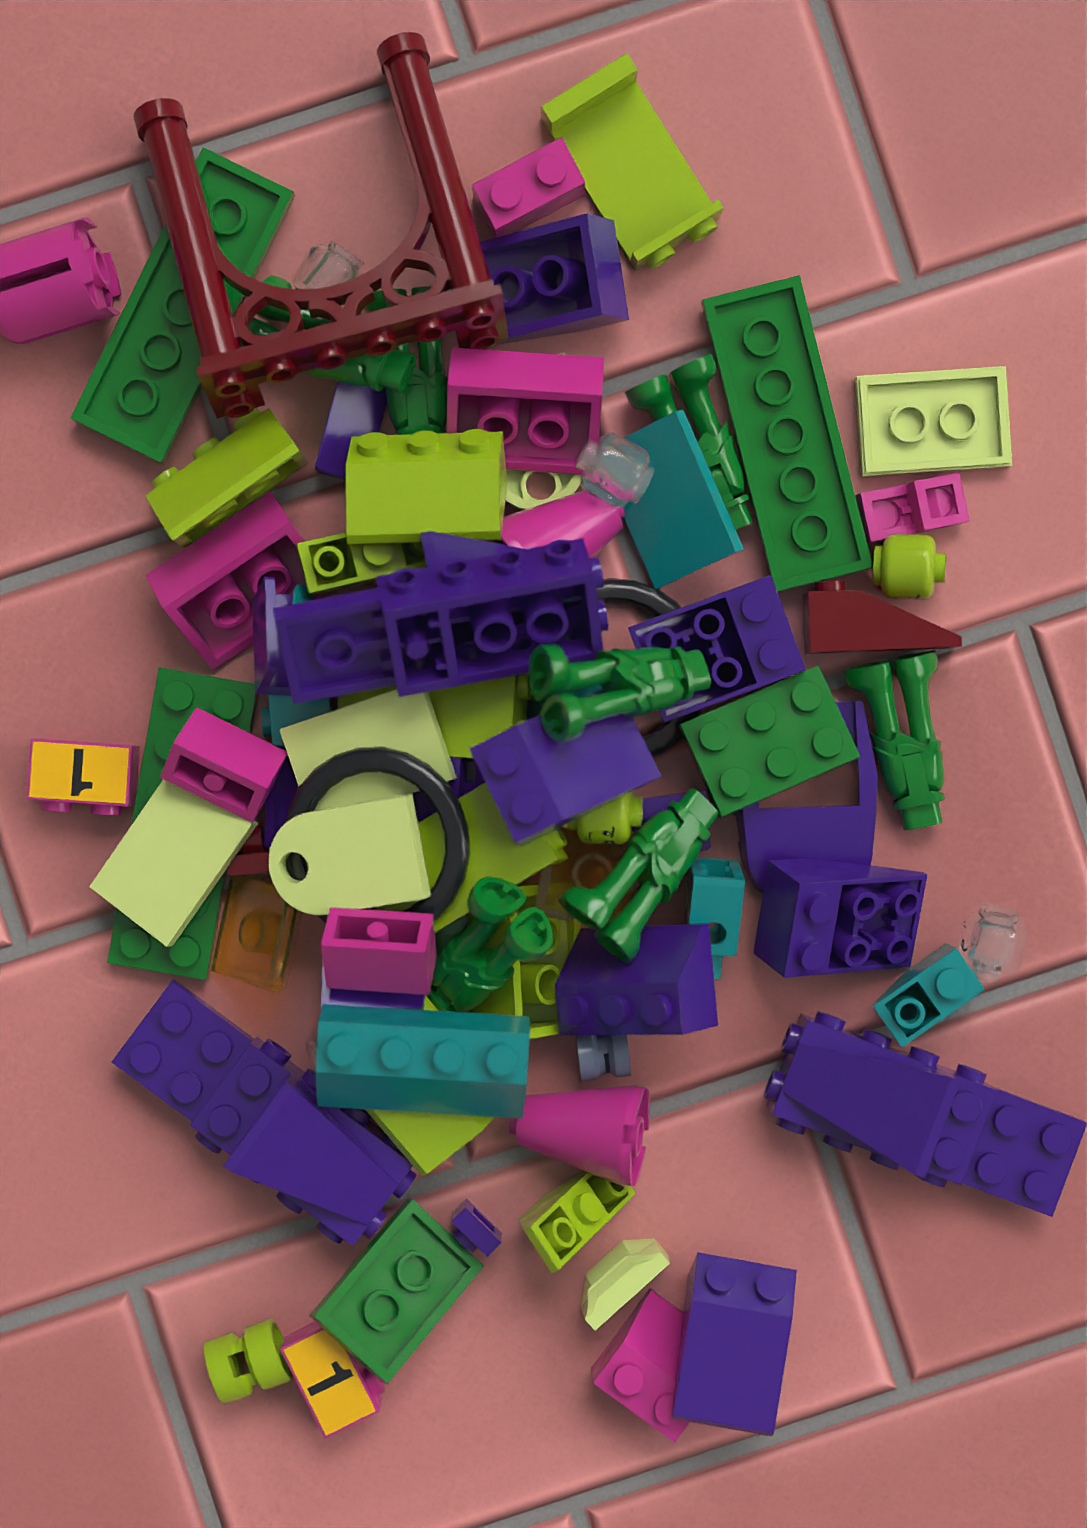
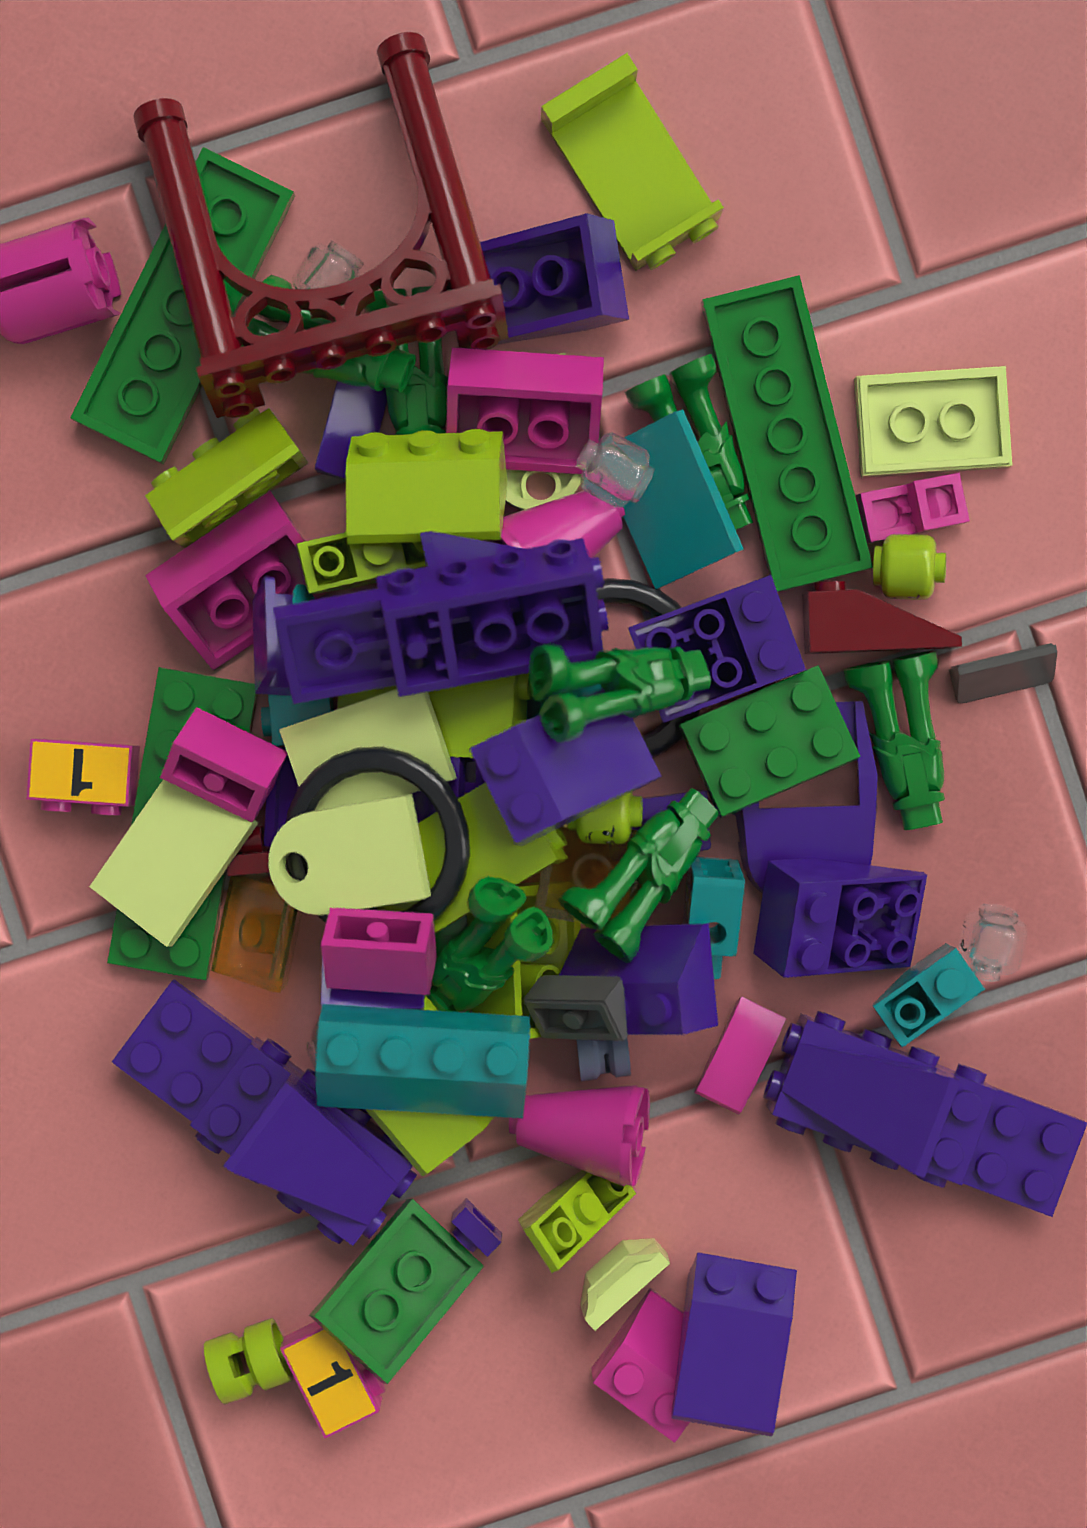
dark pink brick [472,137,586,238] -> none
none -> dark grey slope [523,975,627,1041]
none -> dark pink slope [694,996,786,1115]
none -> dark grey slope [949,643,1058,704]

